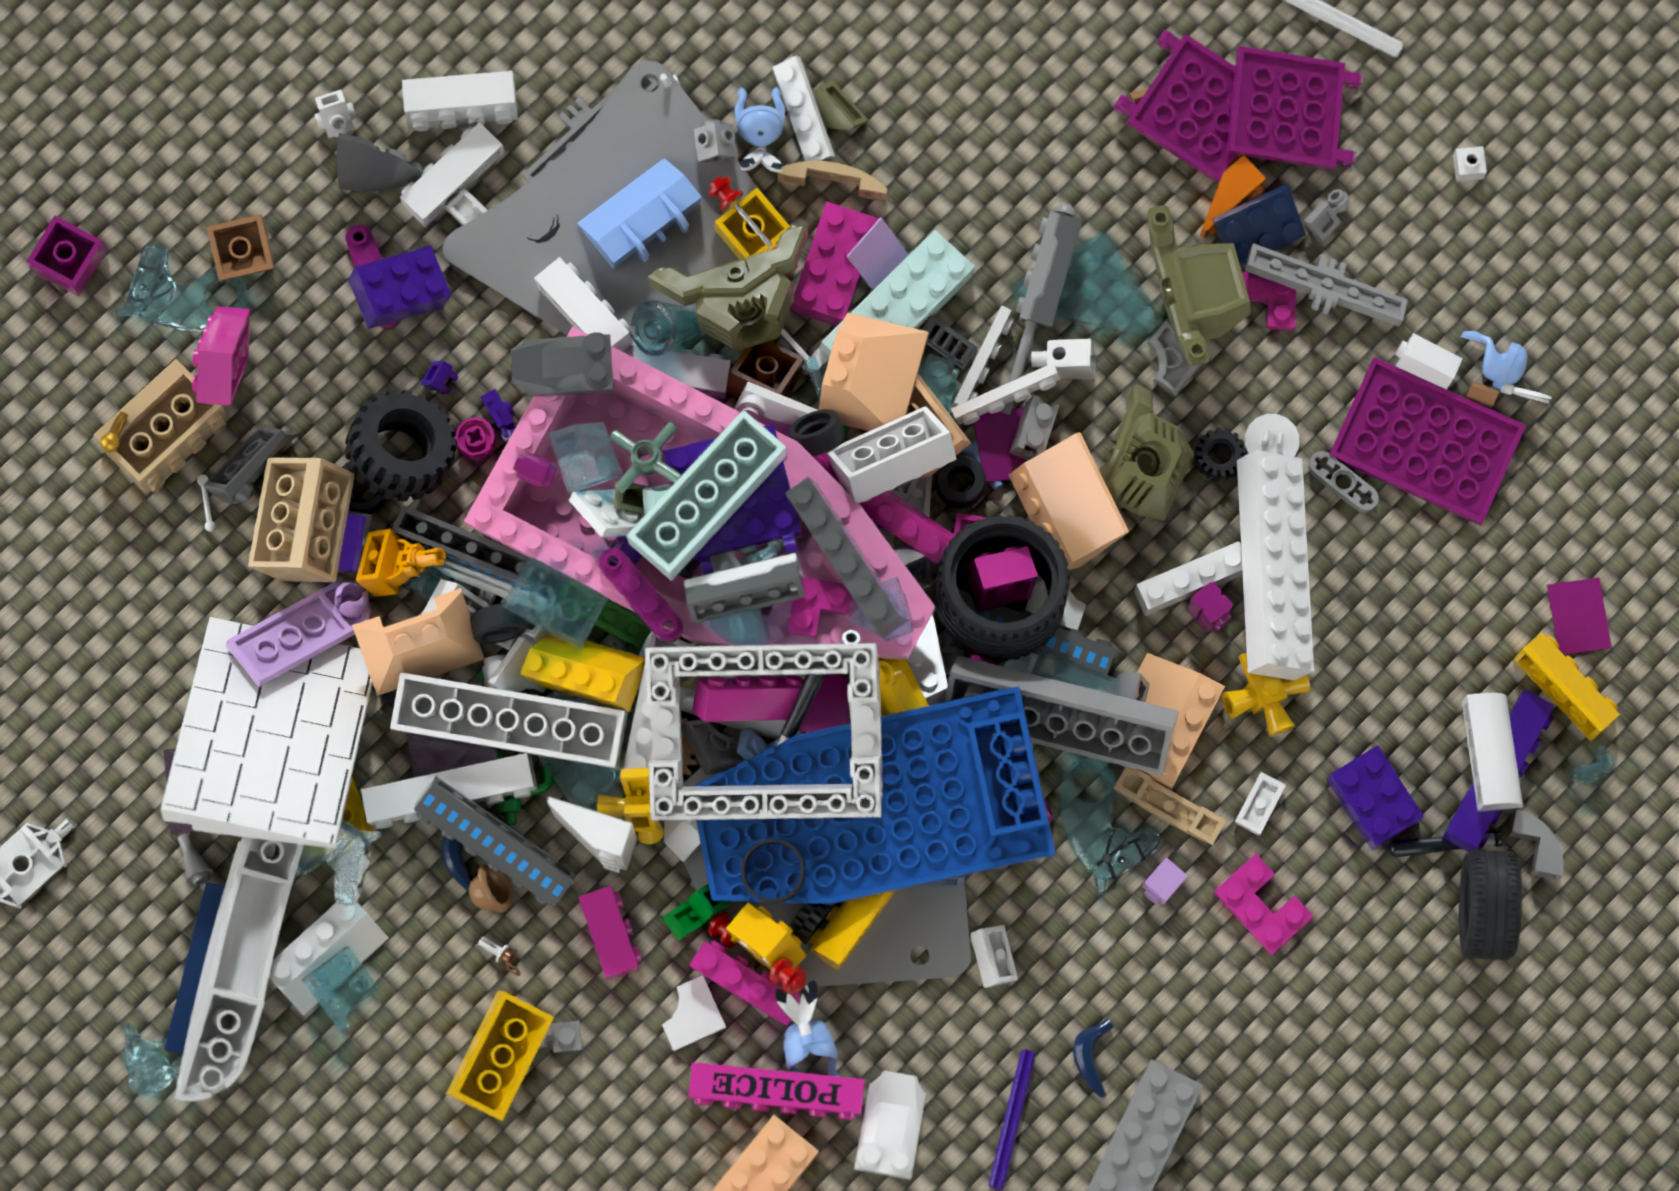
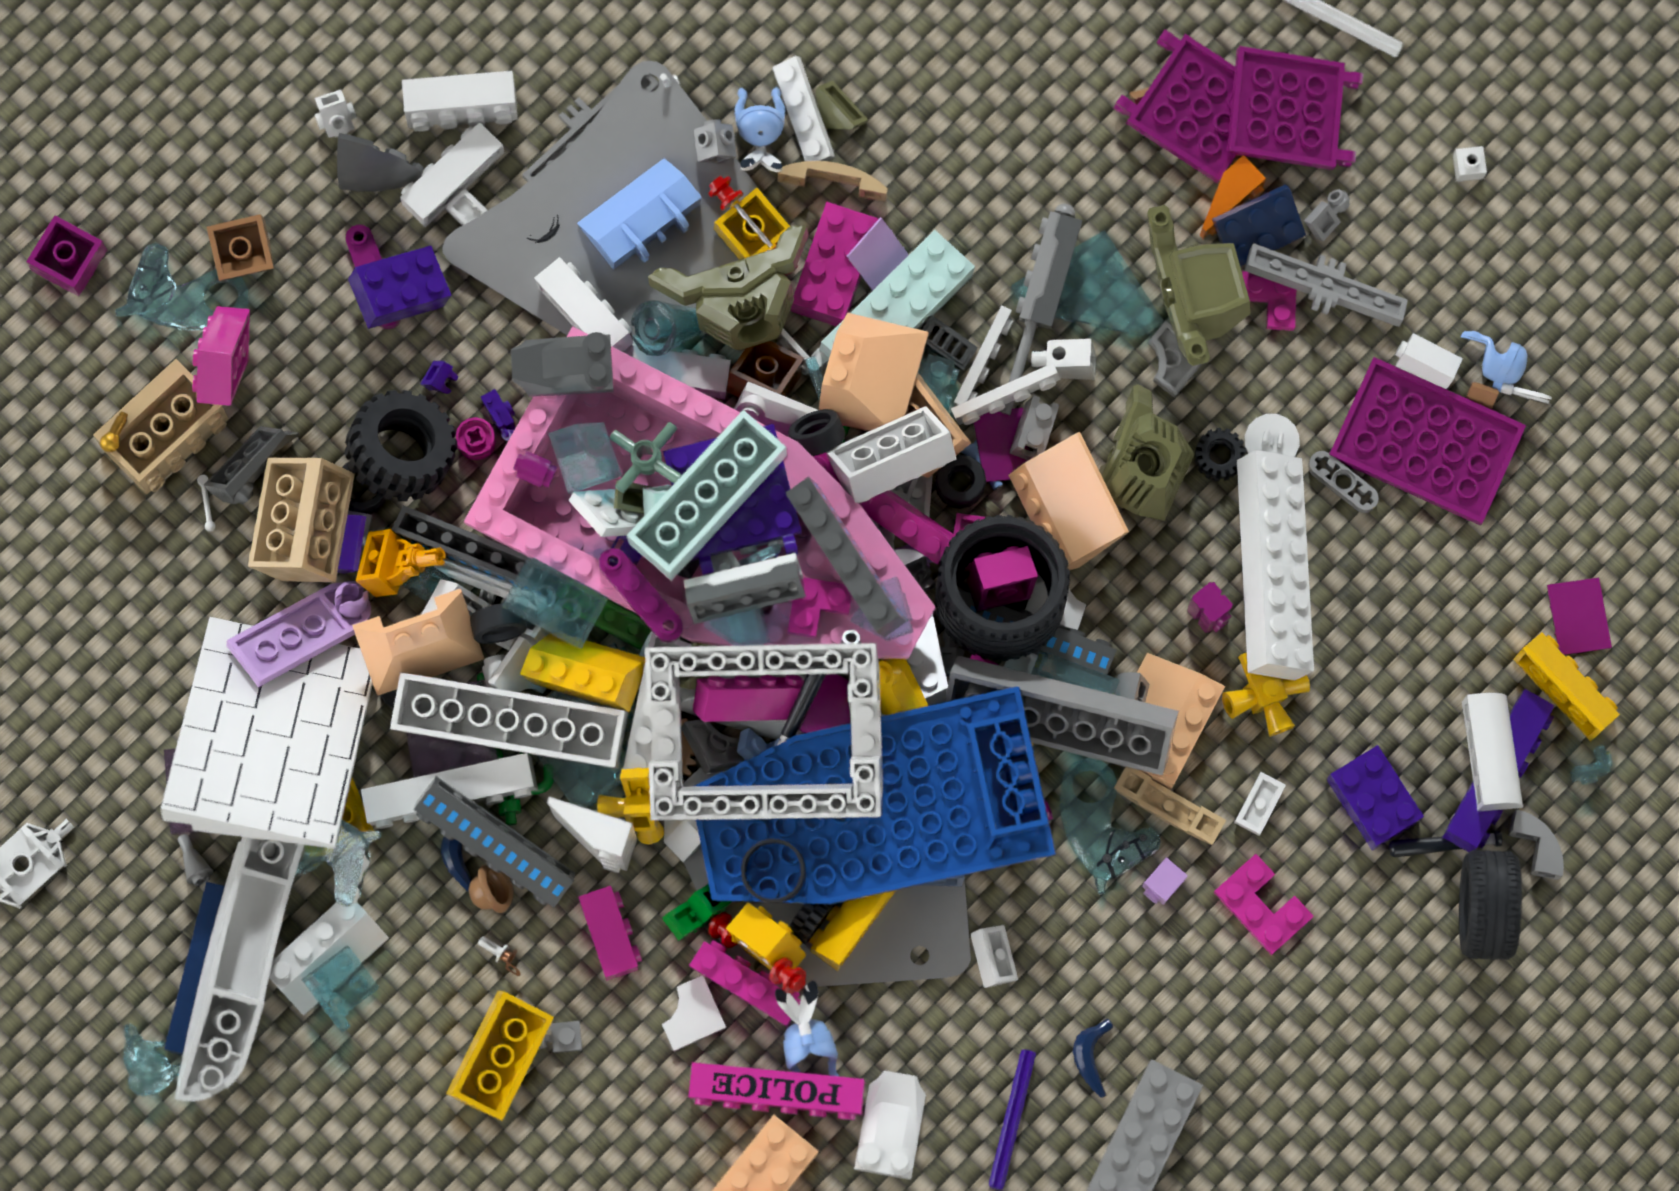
white brick [1134,541,1243,616] -> none

